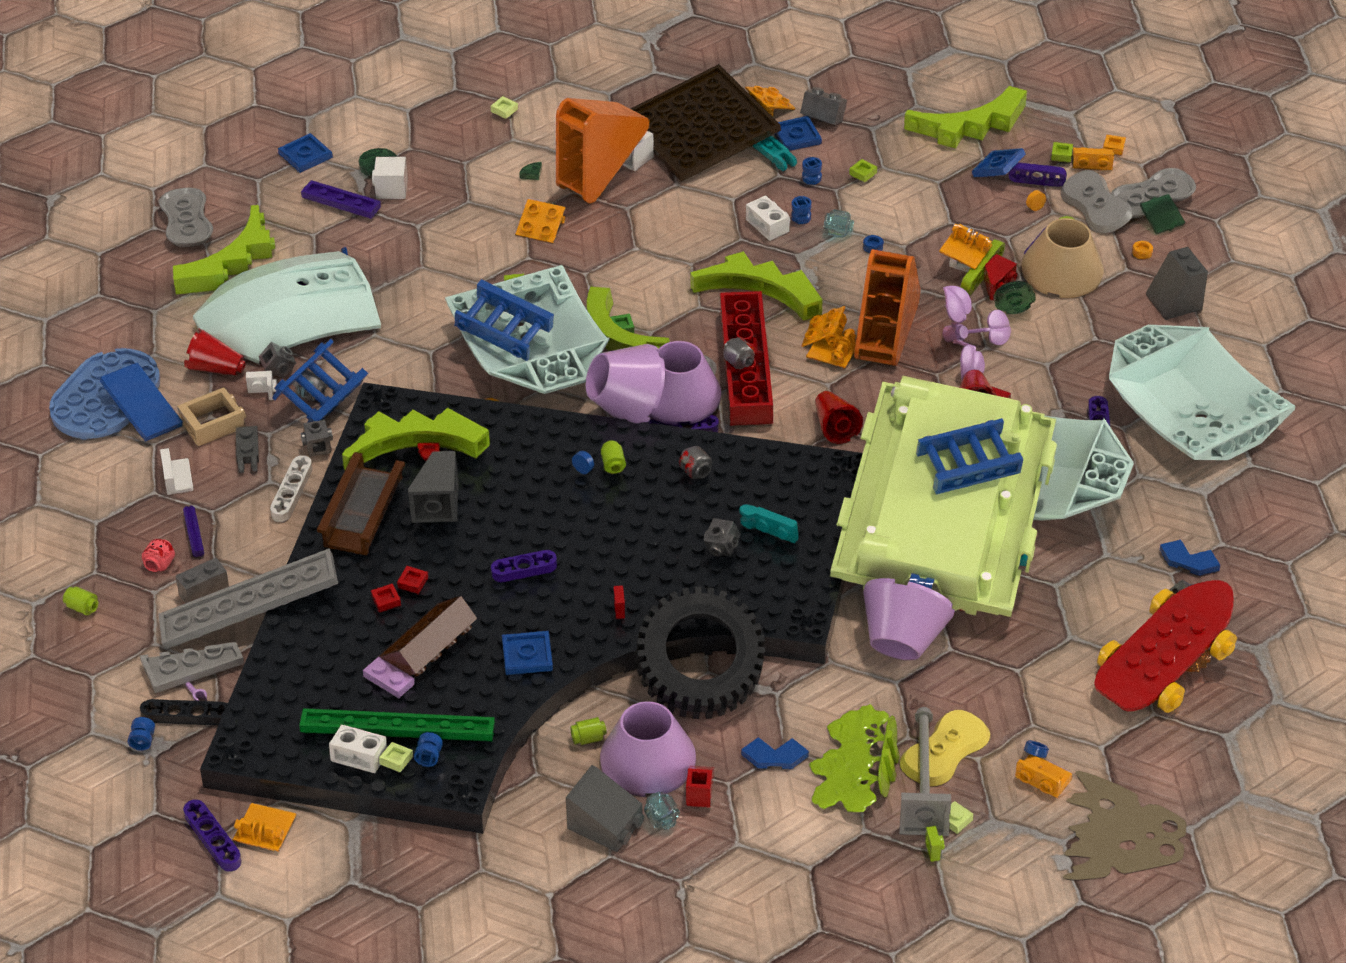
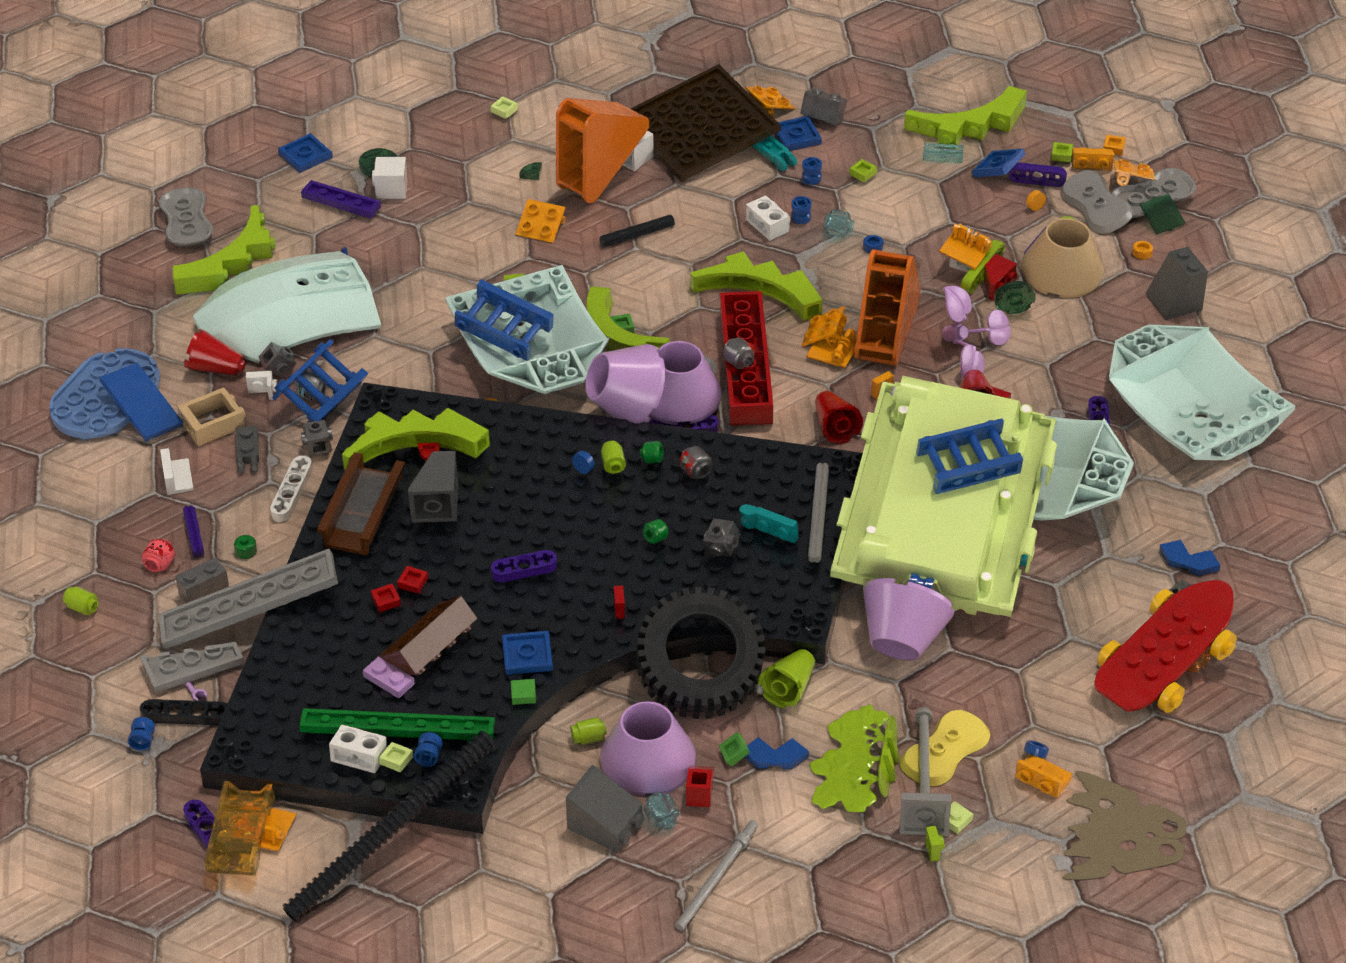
none -> clear yellow piece [204,781,275,876]
none -> green piece [234,535,257,559]
none -> black piece [282,731,495,922]
none -> bright green tile [511,679,536,705]
none -> black axle [599,214,675,247]
none -> green piece [640,441,664,464]
none -> green piece [643,519,669,544]
none -> light grey bar [675,820,758,931]
none -> bright green tile [719,732,750,767]
none -> lime cone [758,649,815,708]
none -> light grey axle [808,463,829,563]
none -> light orange tile [871,371,894,400]
none -> clear light blue tile [923,143,964,163]
none -> light orange hinge [1114,159,1155,186]

